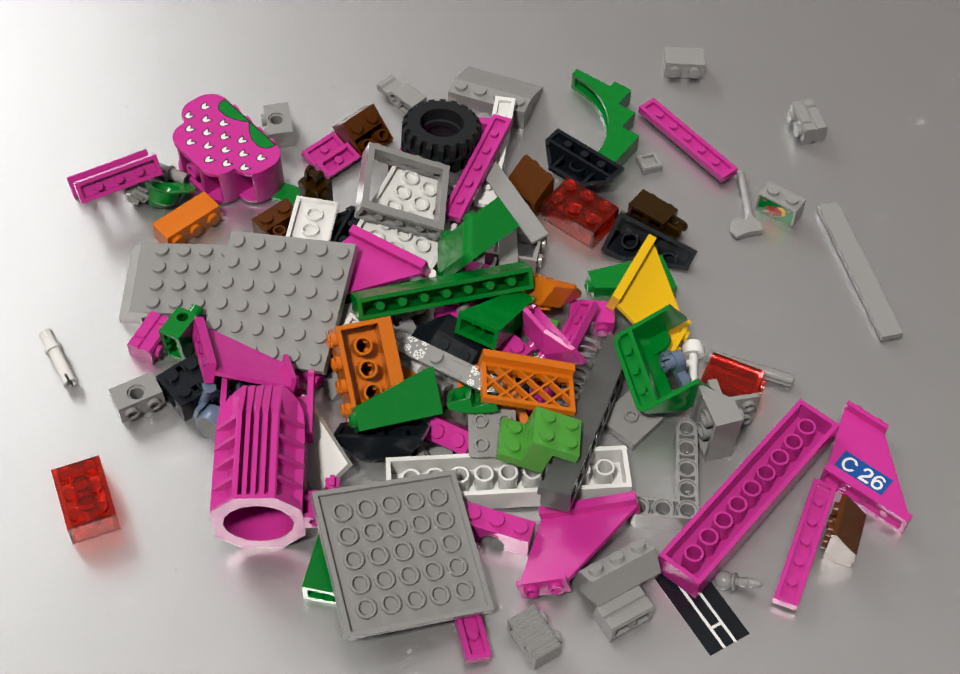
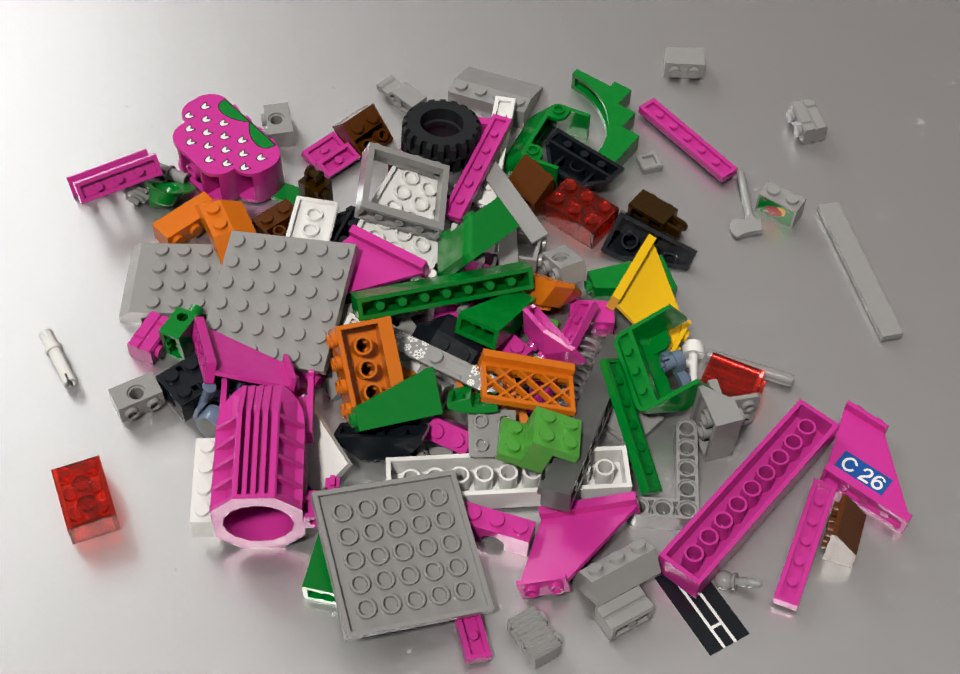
none -> white arch [189,438,215,537]
none -> orange wedge [195,199,257,266]
none -> green windscreen [503,104,591,192]
none -> light grey brick [541,245,587,284]
none -> green tile [598,358,663,496]

